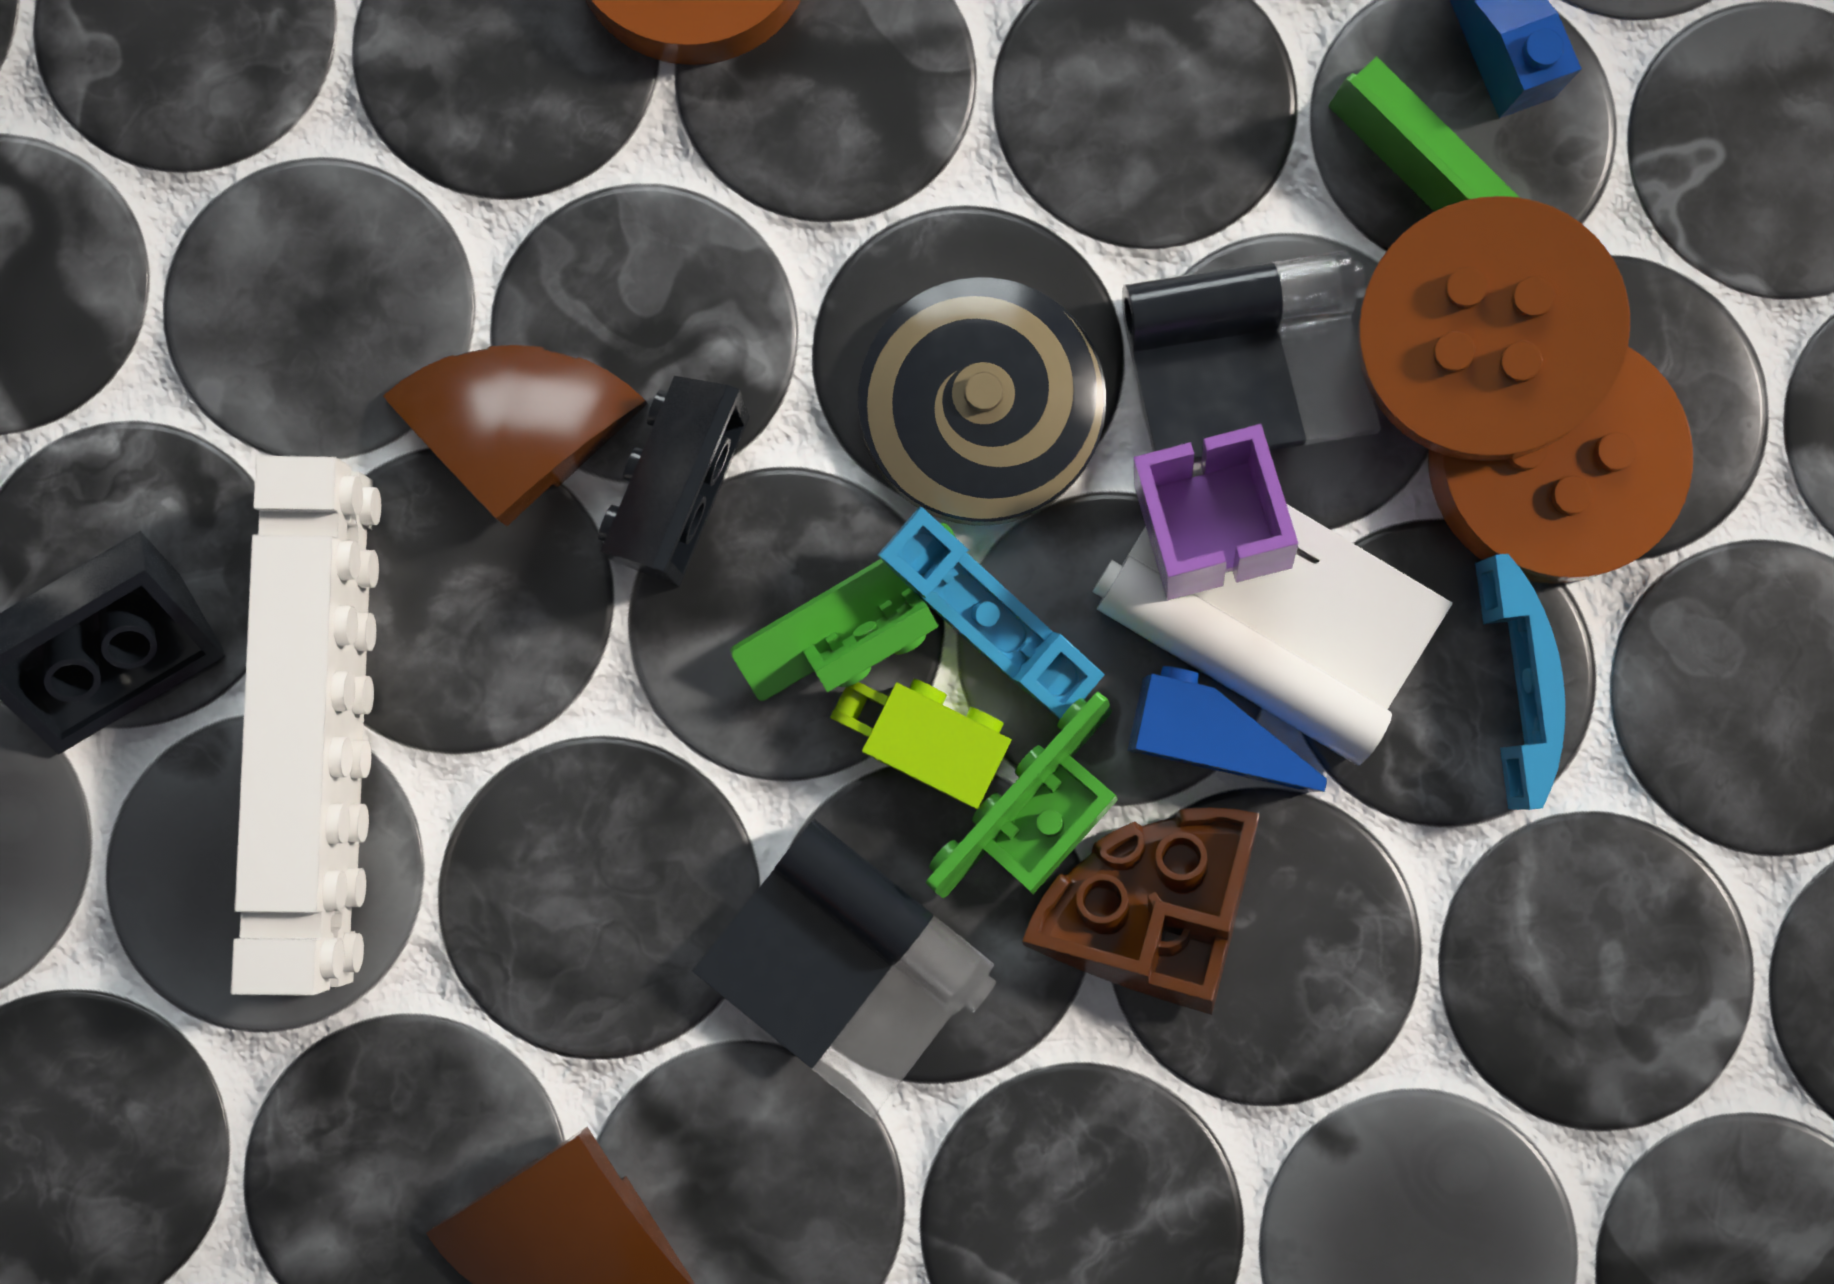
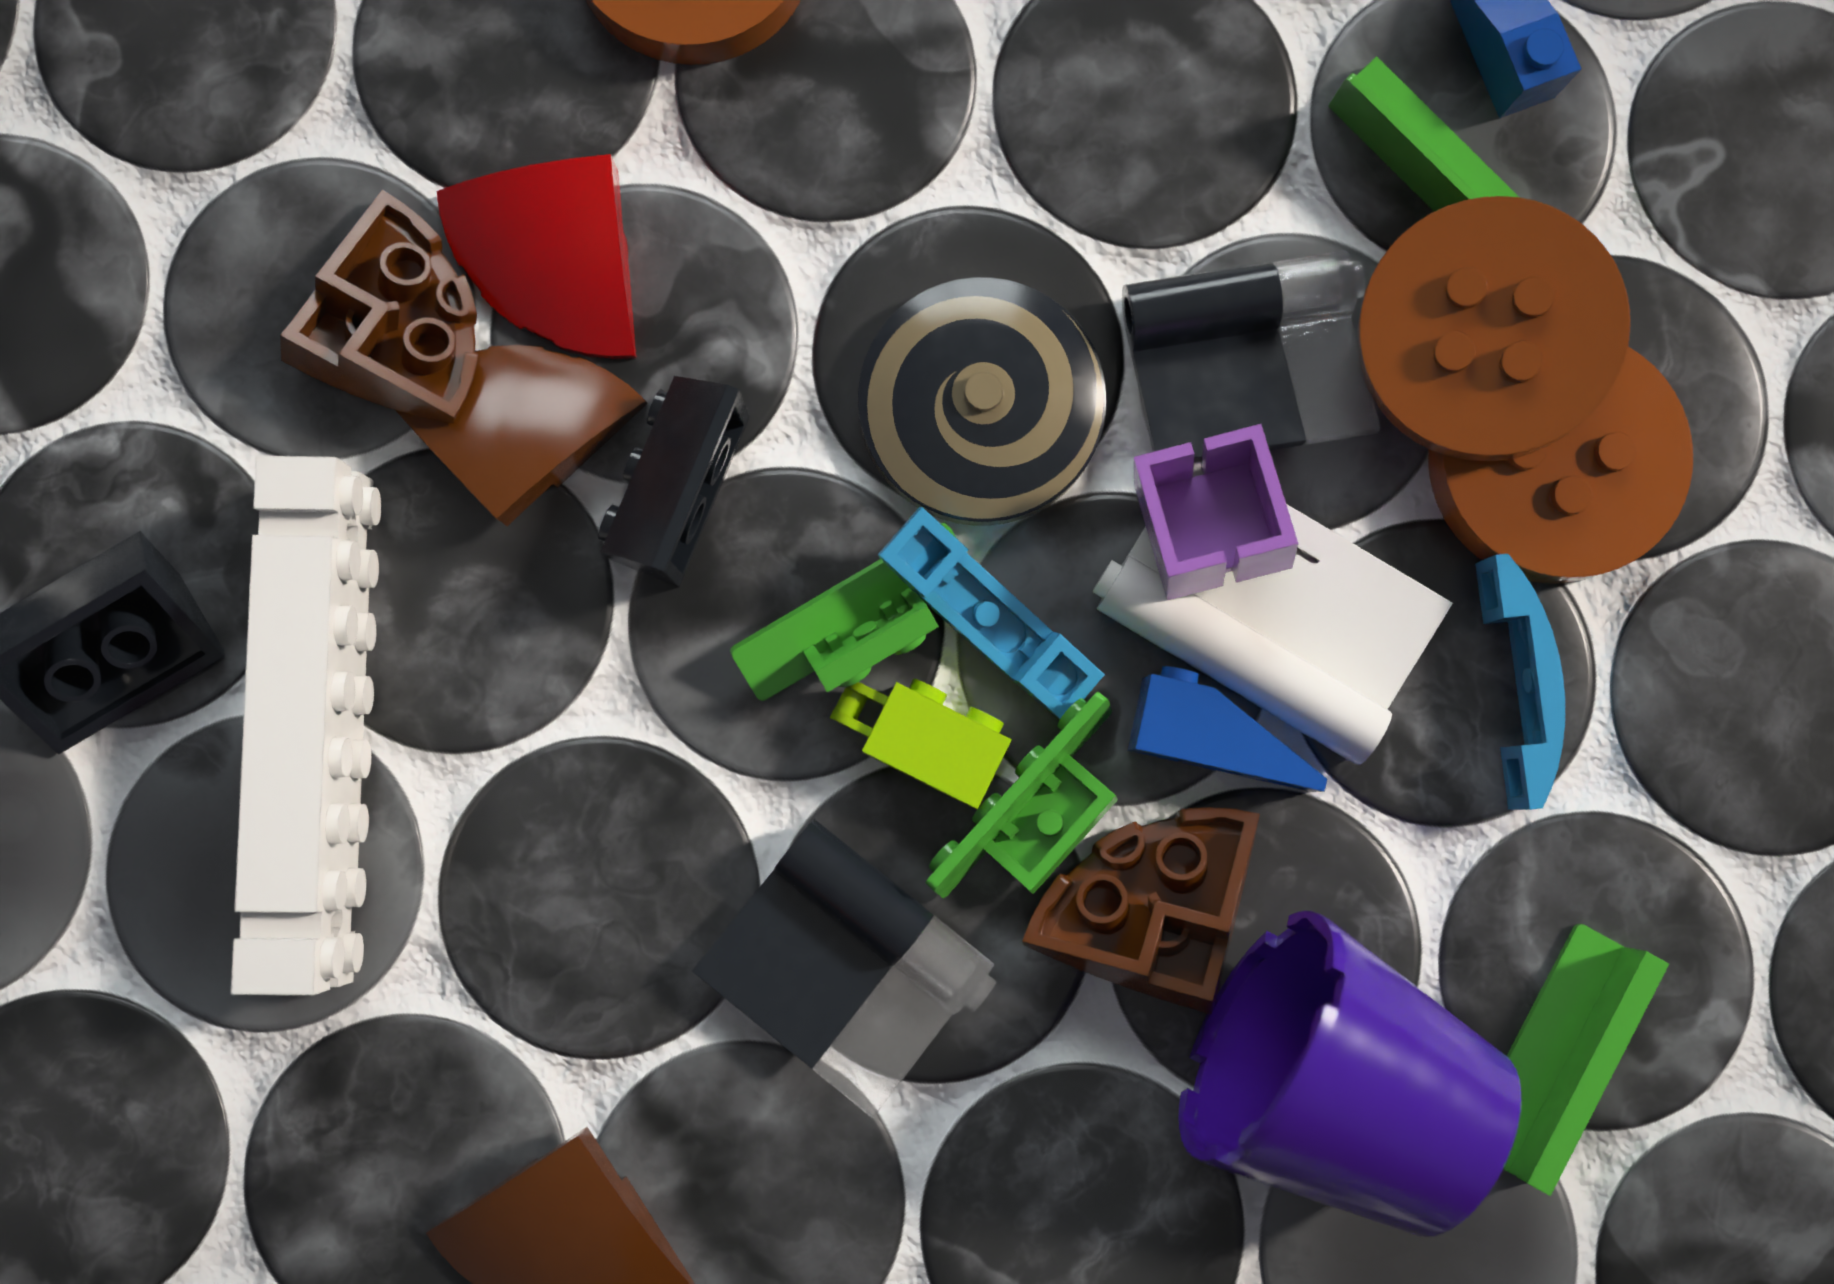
none -> reddish brown brick [280,190,478,423]
none -> red brick [436,154,636,359]
none -> dark purple cone [1178,911,1521,1237]
none -> bright green panel [1503,924,1669,1196]

